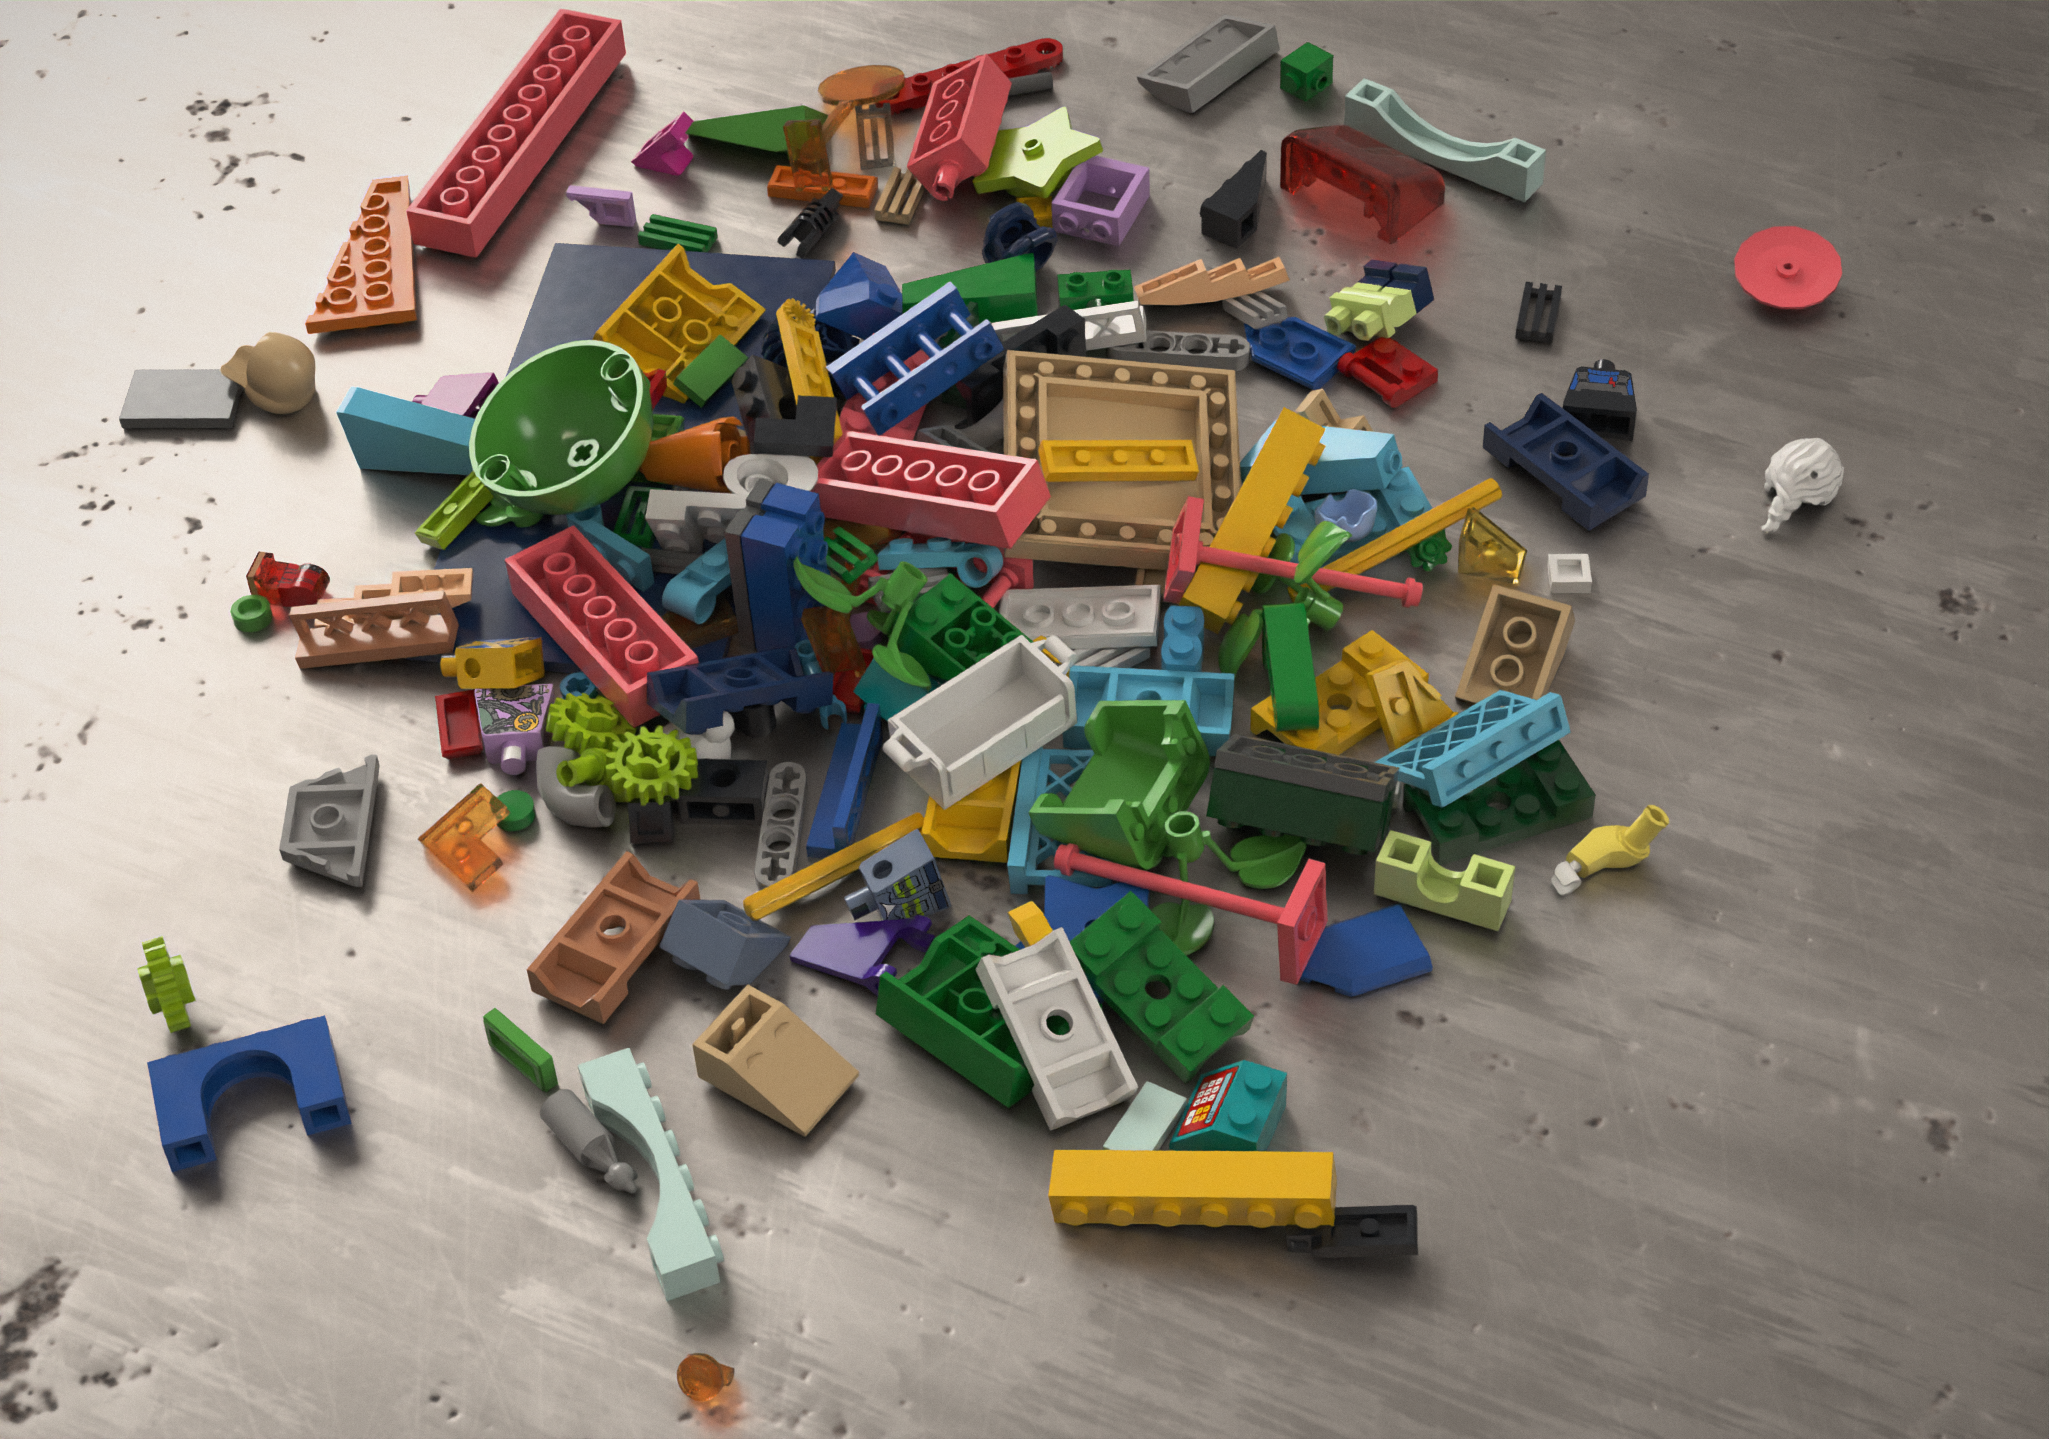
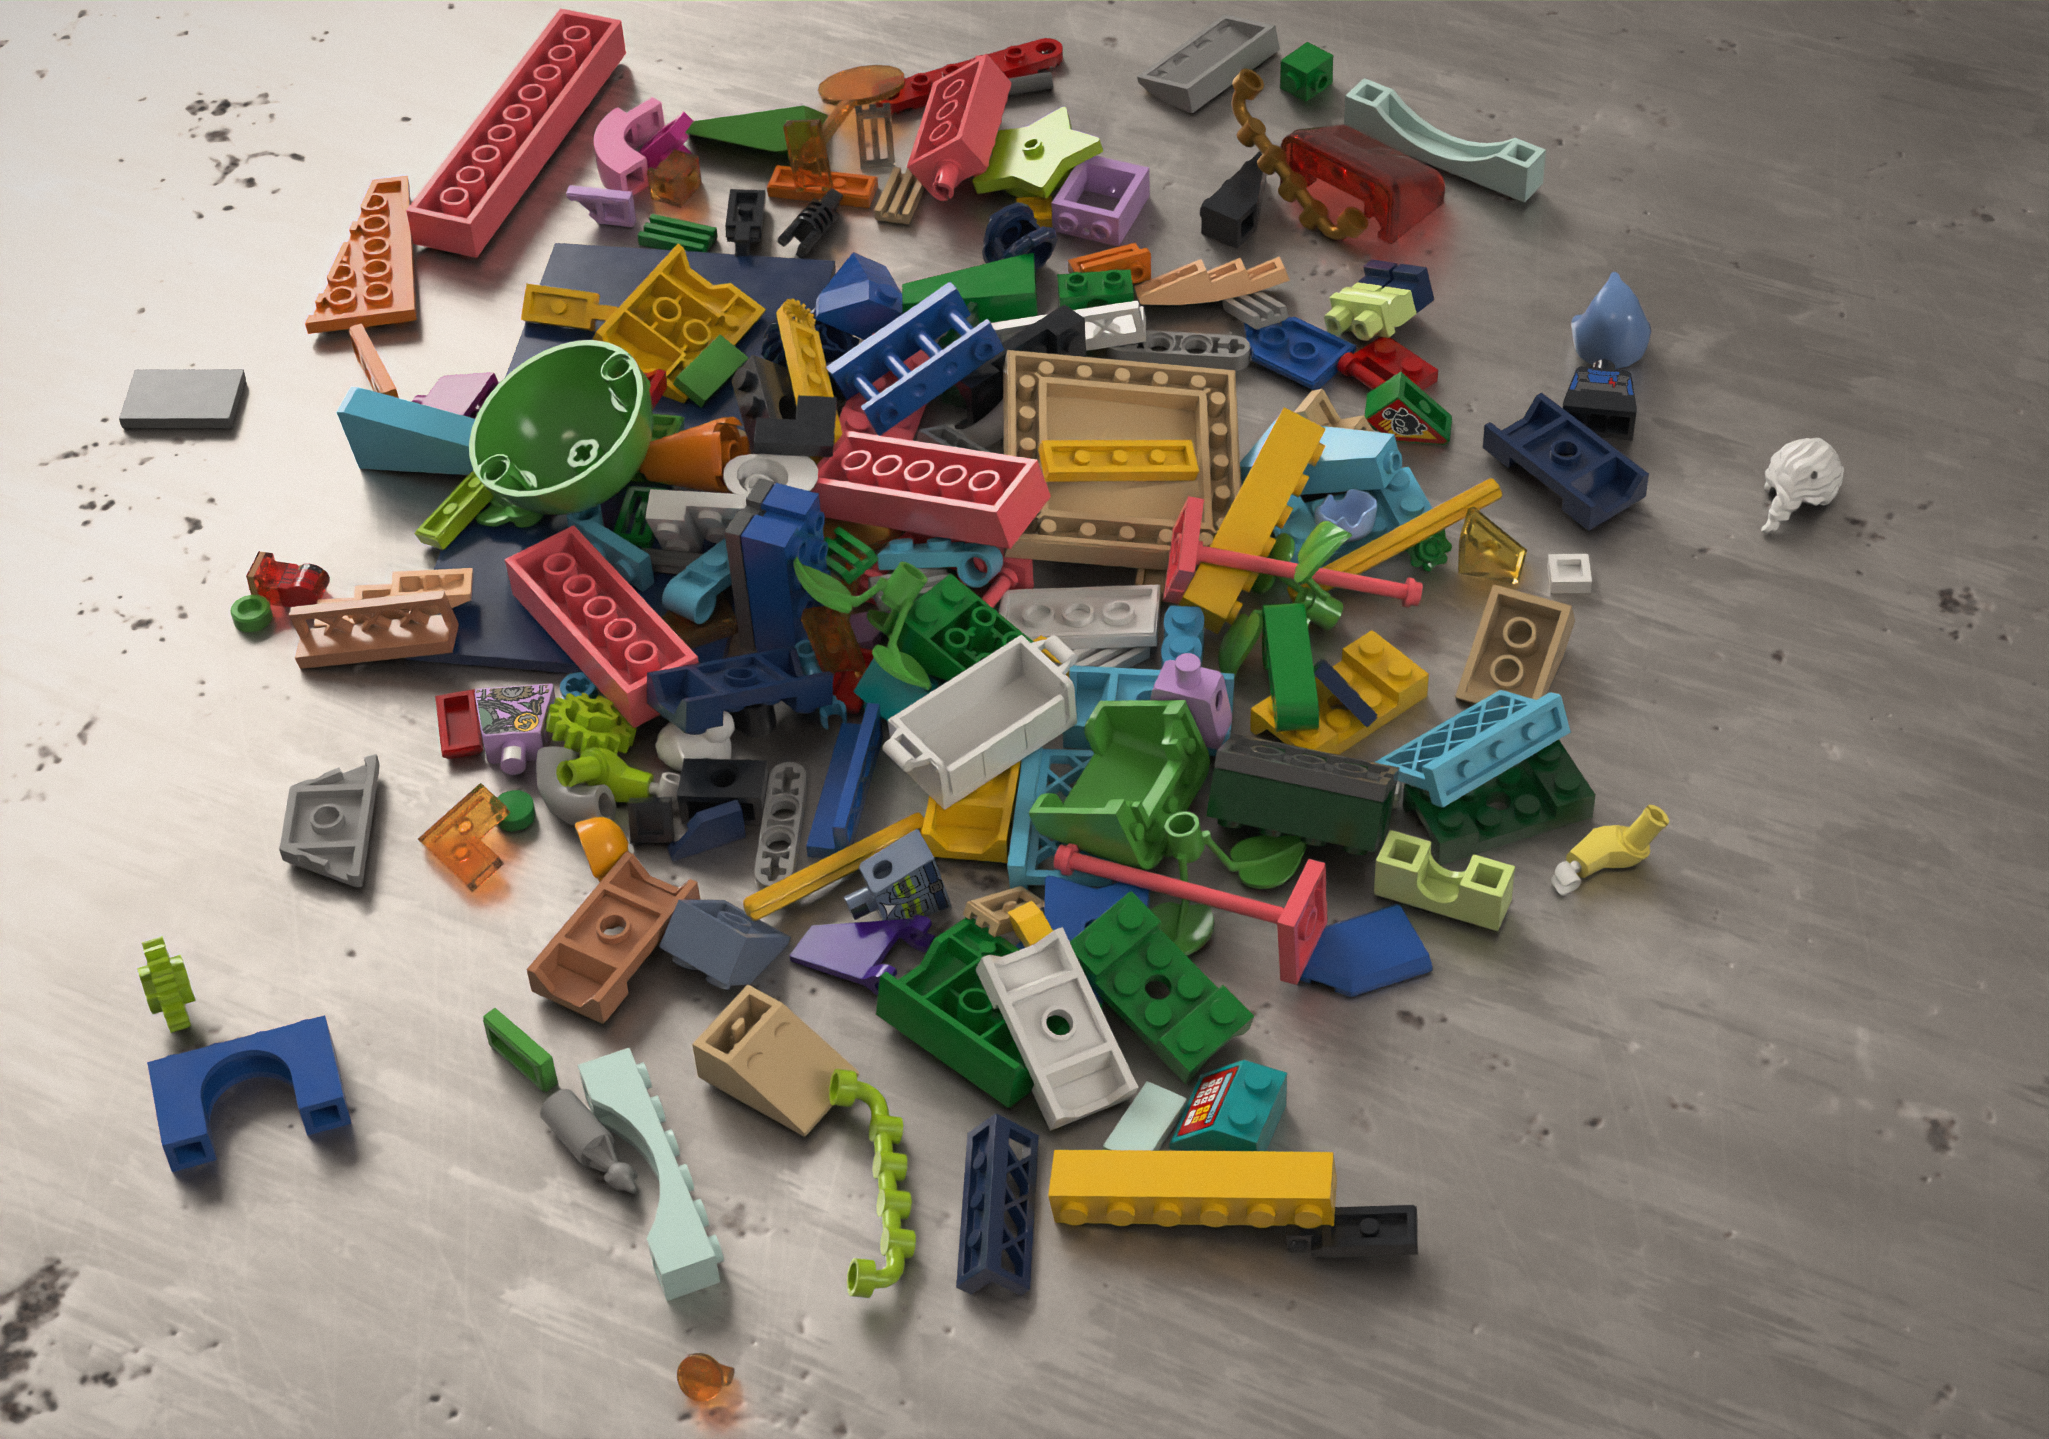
tan piece [220,332,316,414] -> none
yellow torso [440,637,545,689] -> none
lime gear [606,725,698,806] -> none
yellow wing [1365,659,1459,752] -> none
black tile [1515,282,1562,343] -> none
coral piece [1734,226,1842,309] -> none
none -> tile [349,323,399,398]
none -> yellow plate [521,283,619,331]
none -> light orange hair [575,817,629,882]
none -> bright pink arch [594,97,665,196]
none -> clear orange brick [647,149,702,208]
none -> dark blue tile [667,800,746,862]
none -> black hinge [725,189,766,257]
none -> lime bar [829,1069,916,1298]
none -> dark blue fence [956,1113,1039,1296]
none -> tan tile [963,886,1045,937]
none -> orange bracket [1068,242,1151,284]
none -> lavender torso [1150,653,1232,750]
none -> pearl gold bar [1231,69,1369,240]
none -> dark blue tile [1313,659,1377,728]
none -> slope [1364,372,1452,445]
none -> medium blue piece [1571,272,1651,369]

